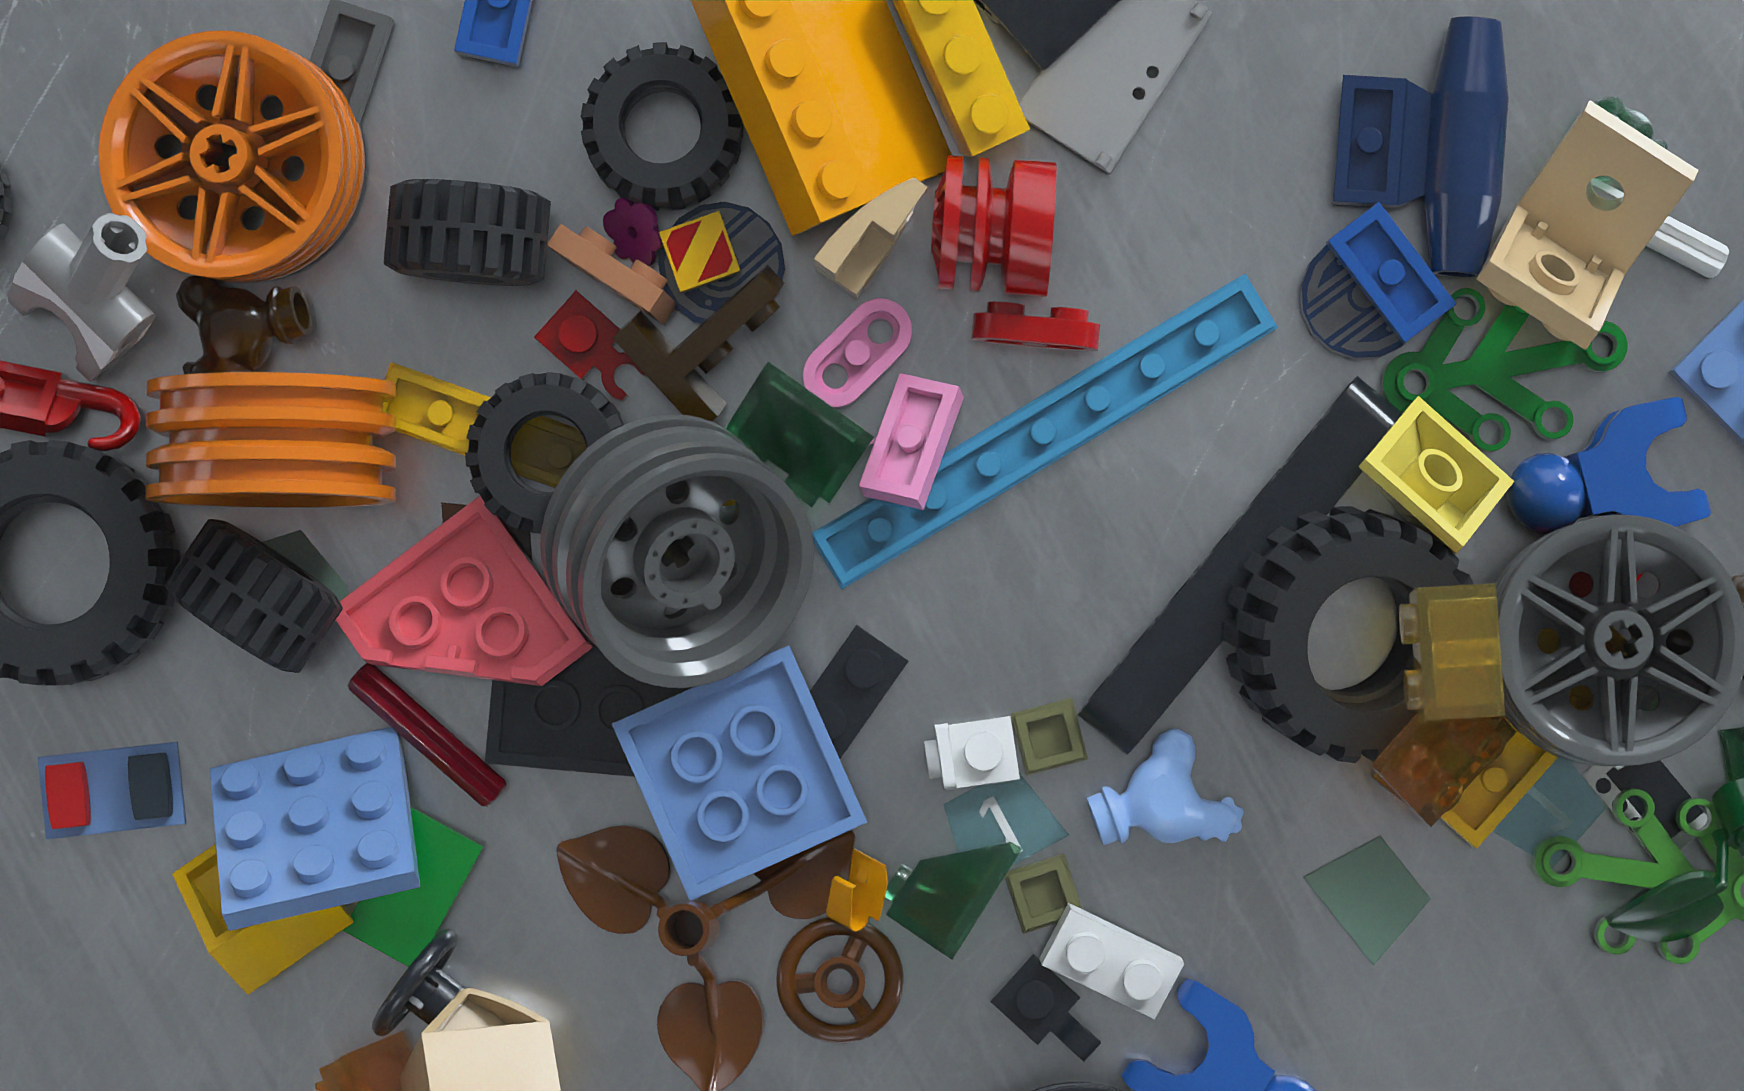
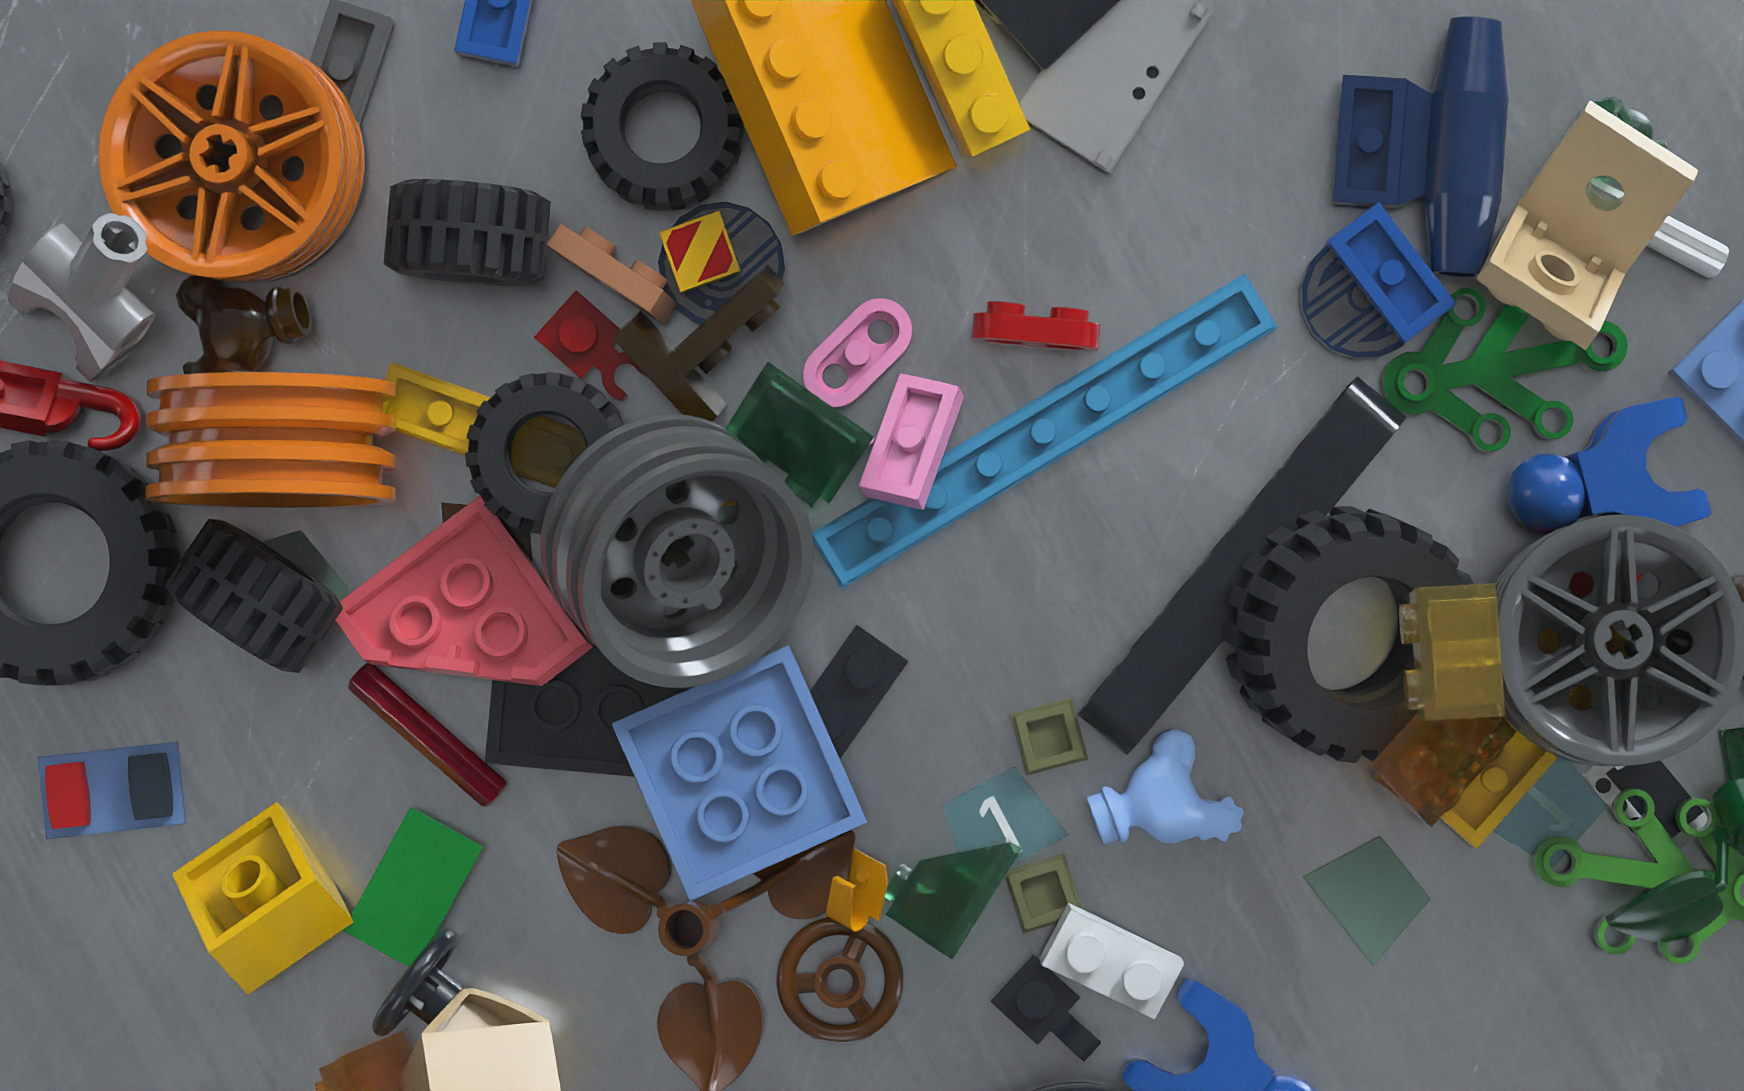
medium blue plate [210,727,420,931] -> none
magenta plant [603,197,663,266] -> none
tan slope [814,178,928,300] -> none
white bracket [924,716,1020,791] -> none
red wheel [931,155,1057,297] -> none
light yellow slope [1359,396,1514,554] -> none

